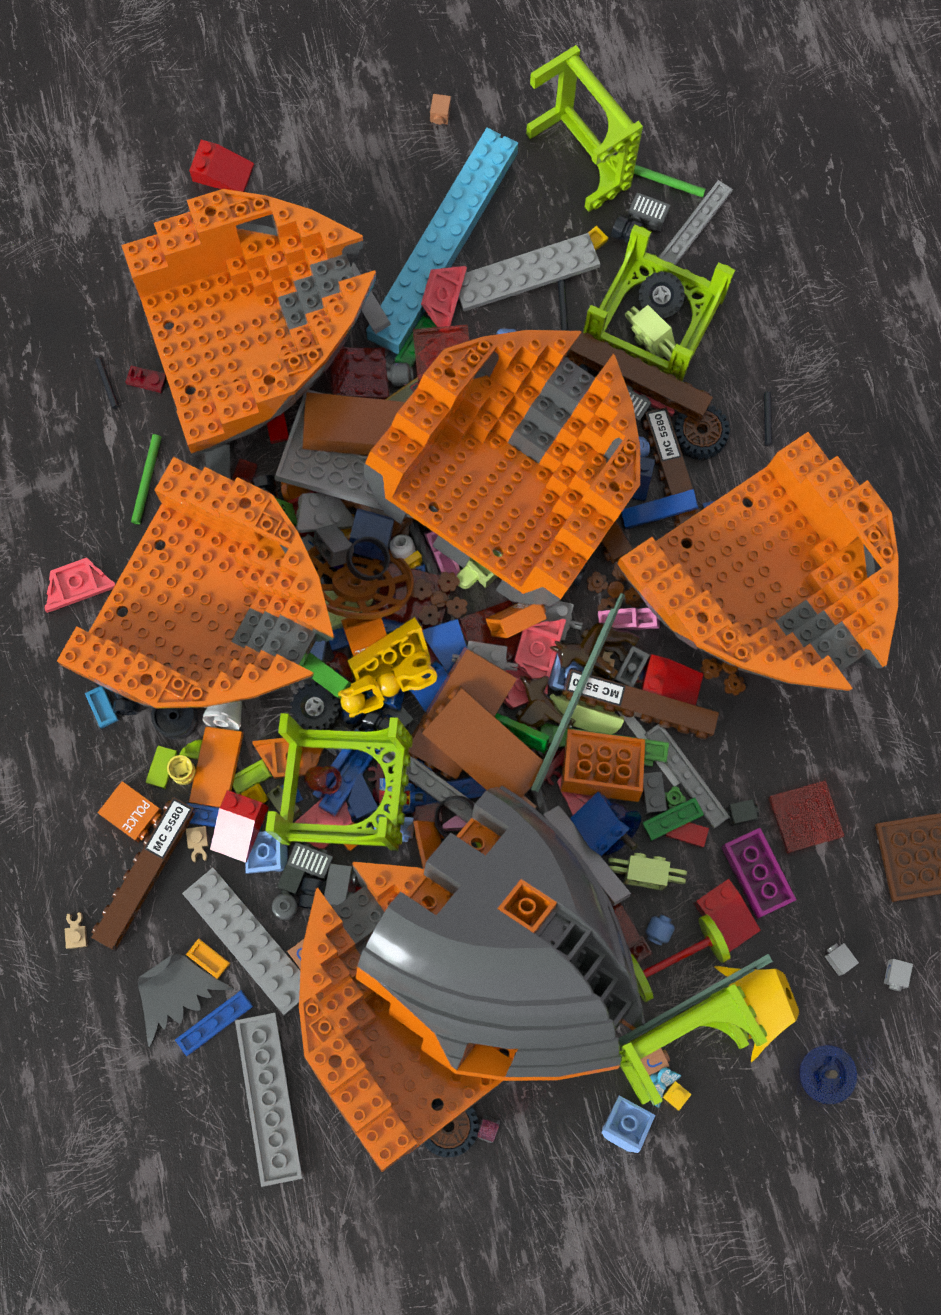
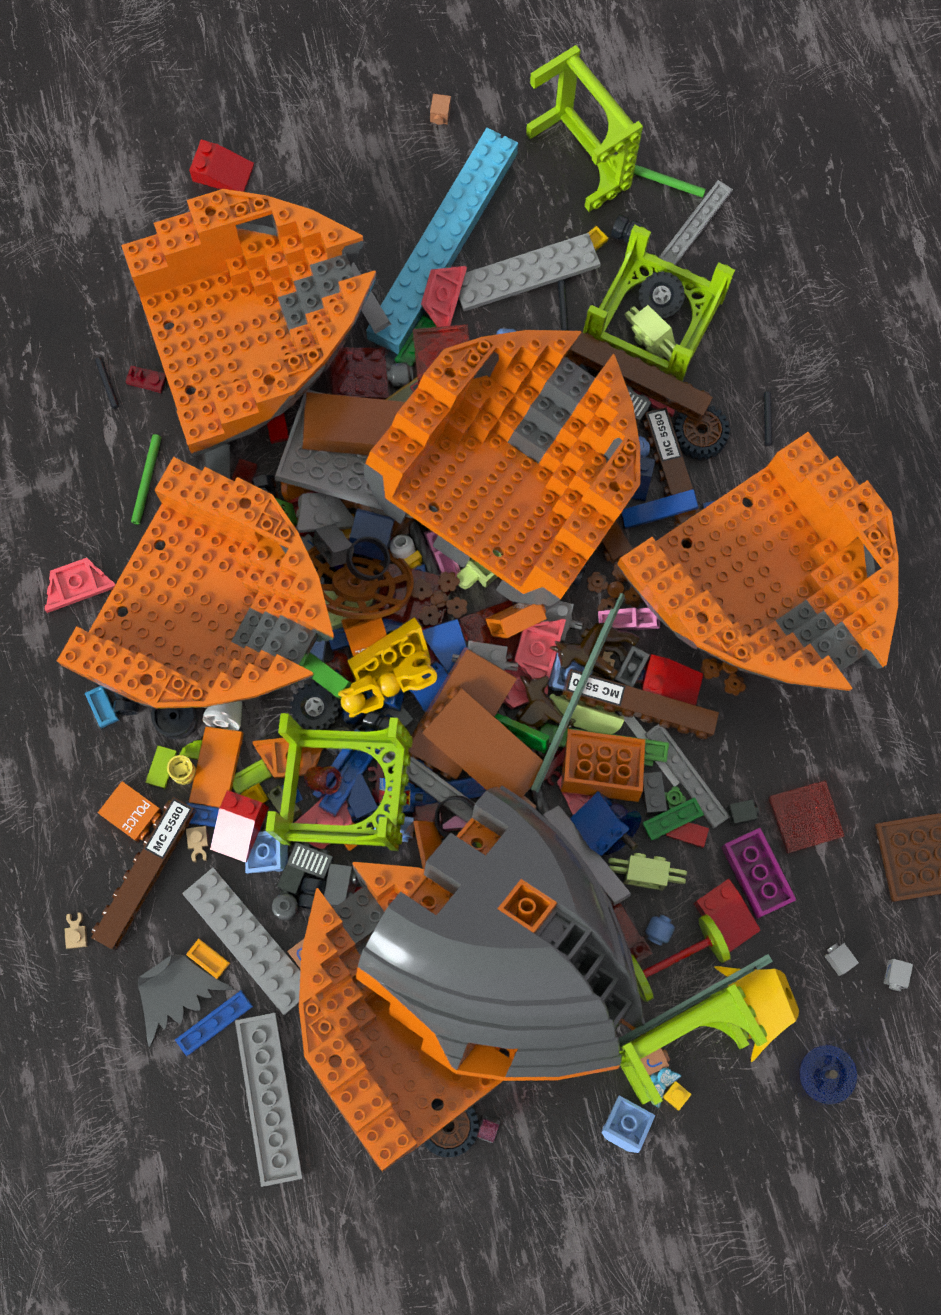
dark grey brick [628,192,670,232] -> none

